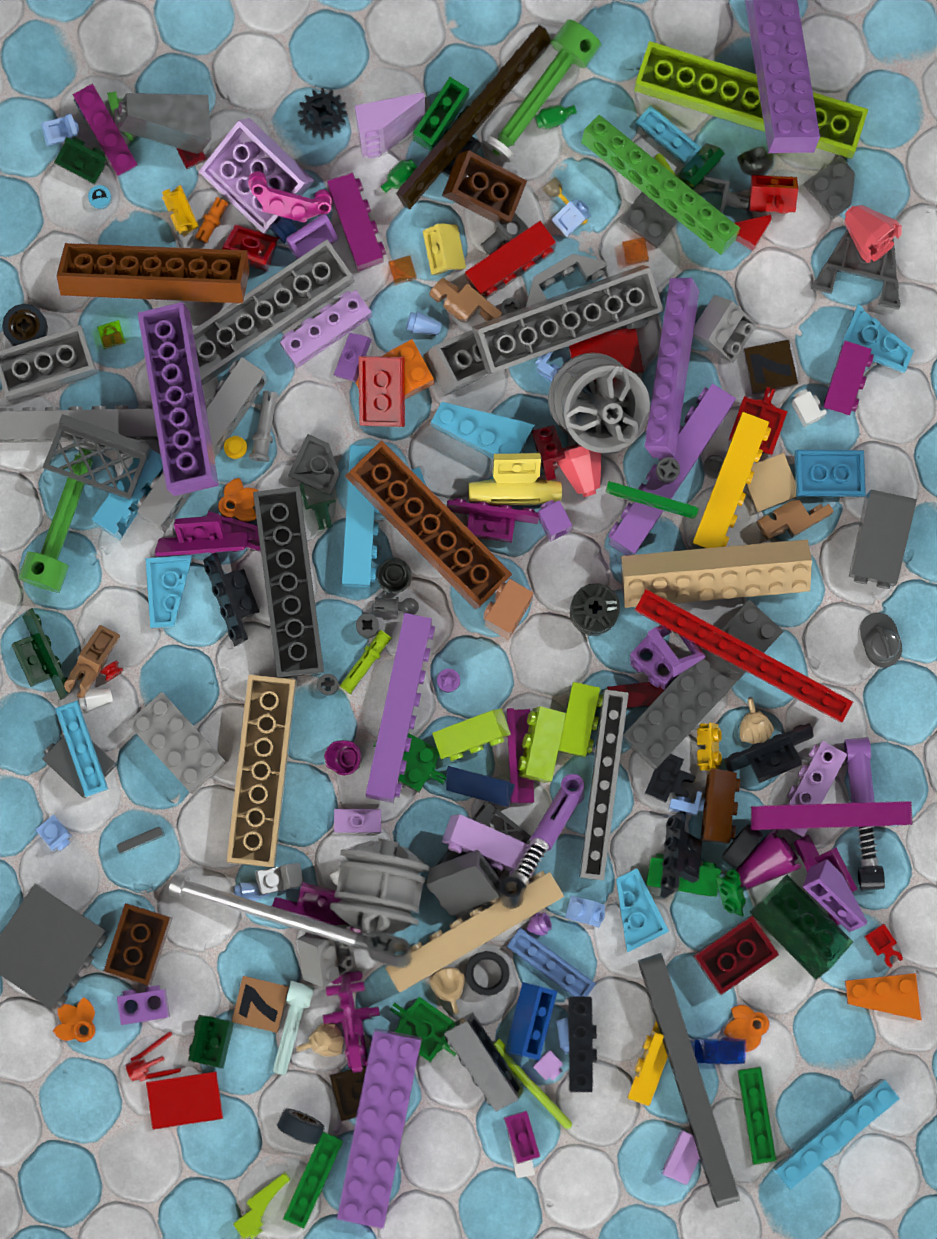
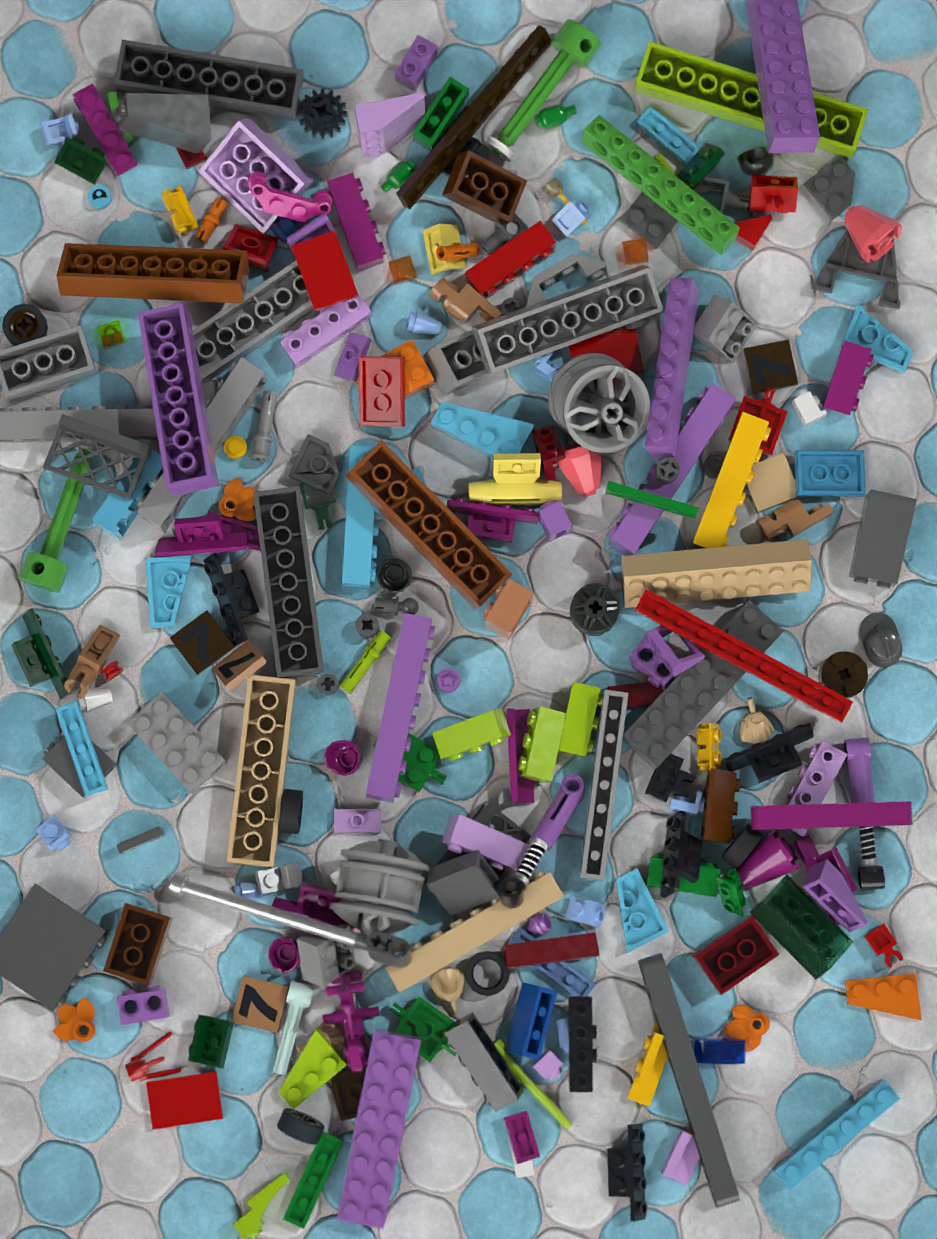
dark blue slope [446,766,515,807] -> none
green tile [737,1066,777,1165] -> none
none -> dark grey brick [114,39,304,121]
none -> dark brown tile [170,610,235,676]
none -> medium nougat tile [212,640,266,691]
none -> magenta hair [268,936,301,974]
none -> lime wing [278,1028,348,1110]
none -> black tyre [279,789,303,834]
none -> red tile [291,231,359,312]
none -> medium lavender brick [395,35,438,92]
none -> orange pin [436,242,479,261]
none -> dark red tile [503,932,599,969]
none -> black bracket [607,1123,647,1221]
none -> dark brown brick [818,651,868,699]

